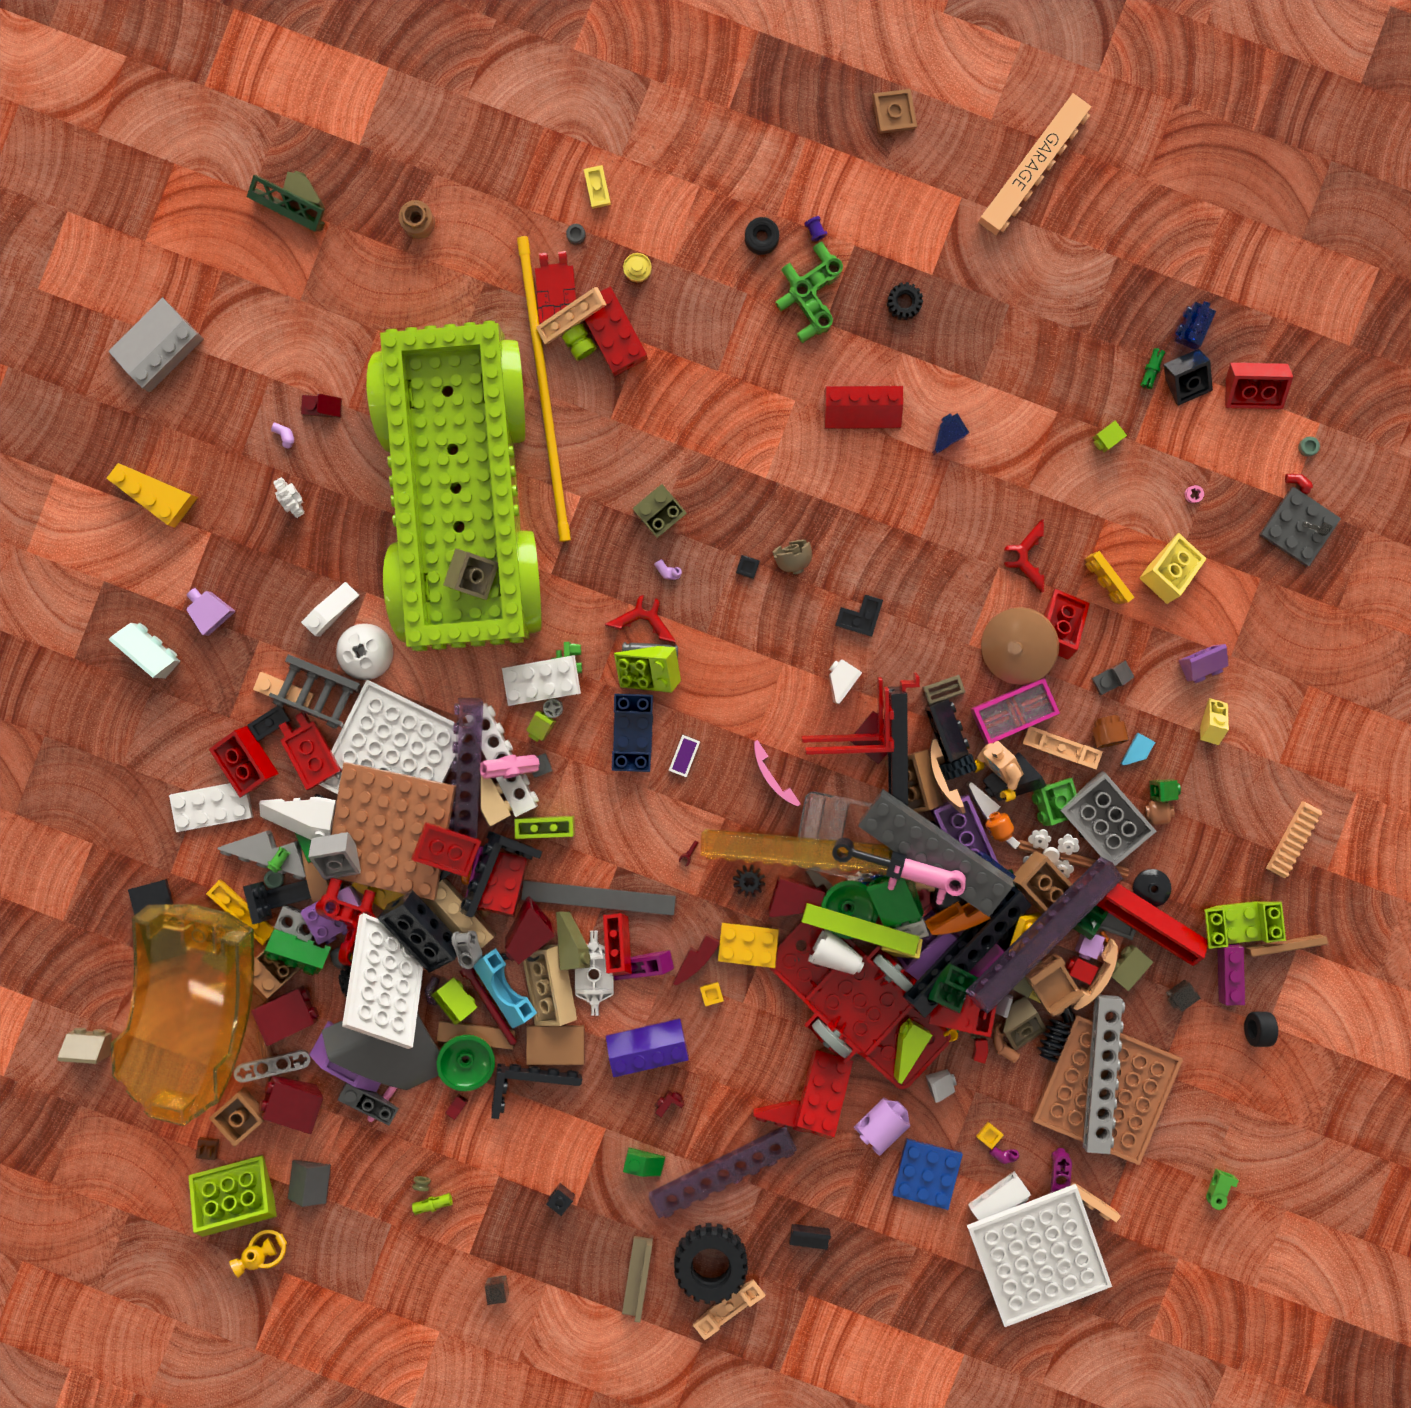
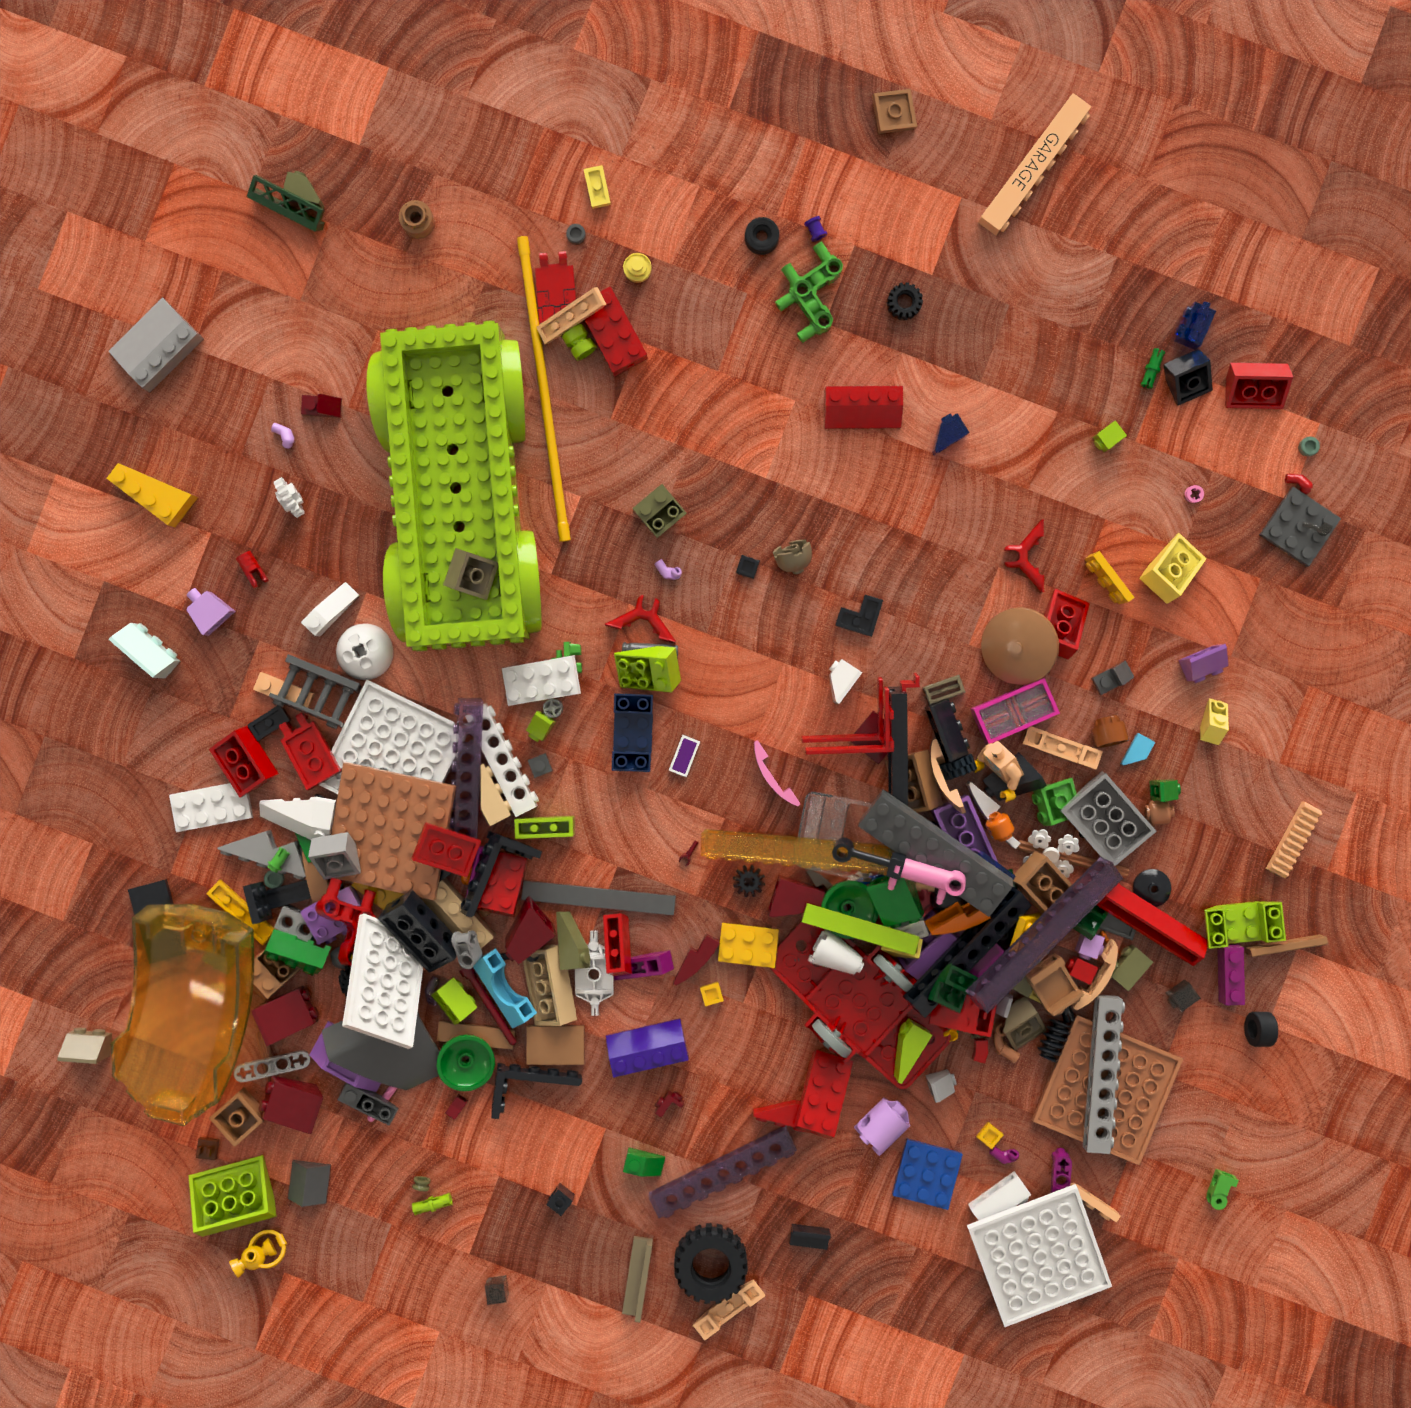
bright pink piece [479,755,539,779] -> none
none -> red hinge [236,551,269,588]

